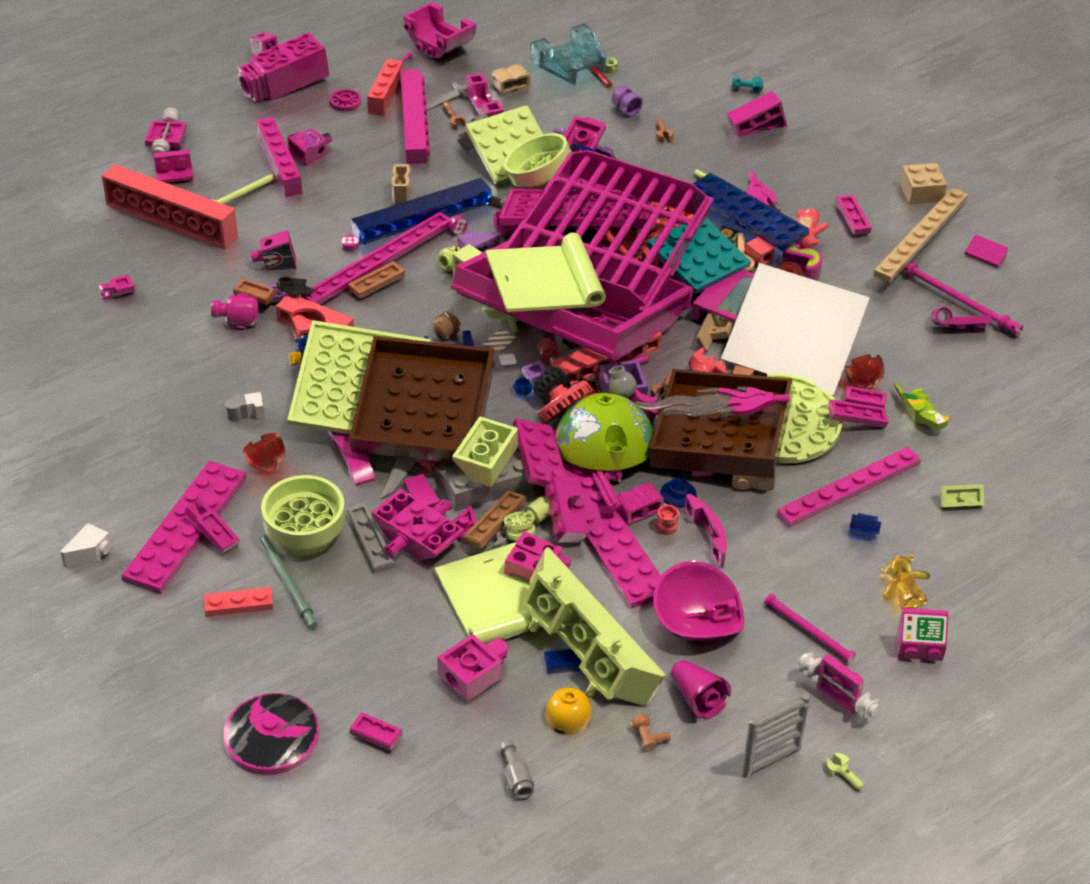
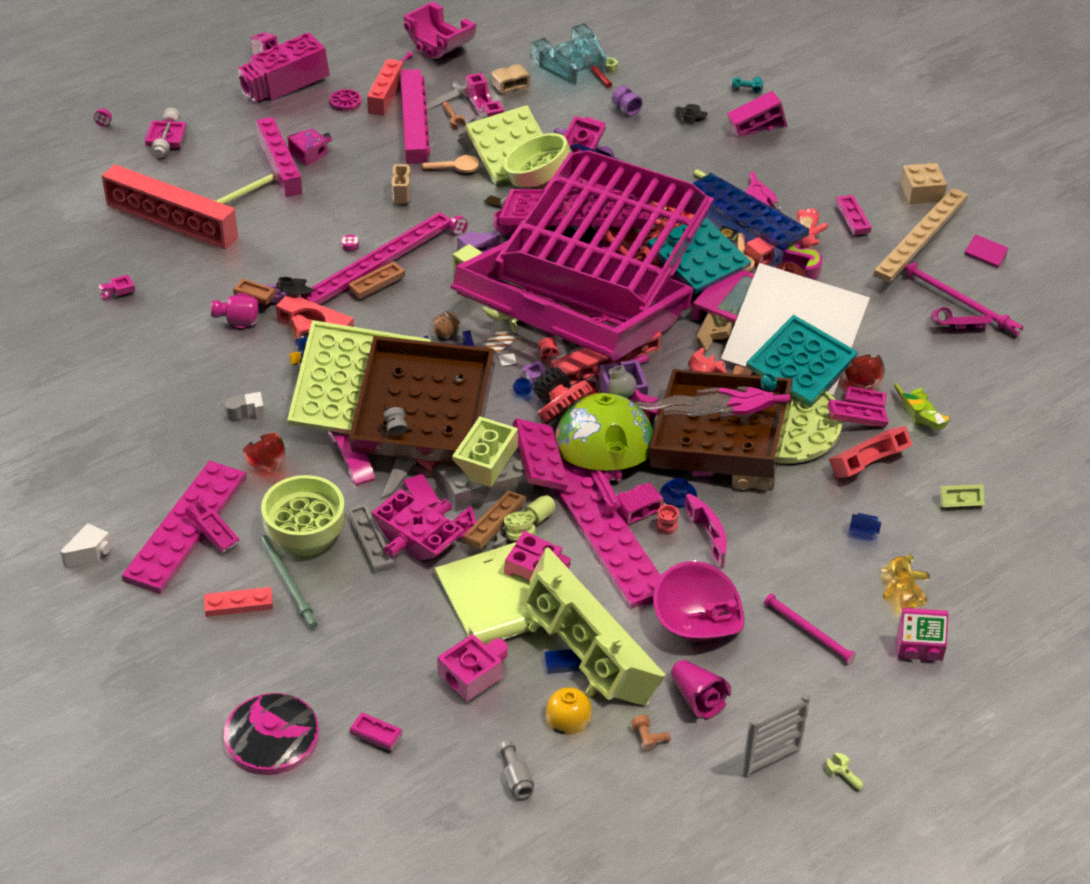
dark pink bracket [154,149,193,183] -> none
torso [251,230,297,271] -> none
clear blue brick [351,178,491,245] -> none
yellowish green head [438,246,461,272] -> none
yellowish green door [485,233,606,312] -> none
dark pink arch [545,476,589,544] -> none
nougat bar [651,372,672,401] -> none
nougat bar [656,119,674,143] -> none
dark pink plate [777,447,921,528] -> none
dark pink plate [798,652,880,719] -> none
none -> dark pink tile [94,108,112,127]
none -> light grey wheel [384,407,408,436]
none -> light nougat piece [423,155,479,173]
none -> pearl dark grey plate [675,104,708,122]
none -> teal plate [746,314,858,406]
none -> teal hinge [761,373,777,391]
none -> coral arch [828,426,913,478]

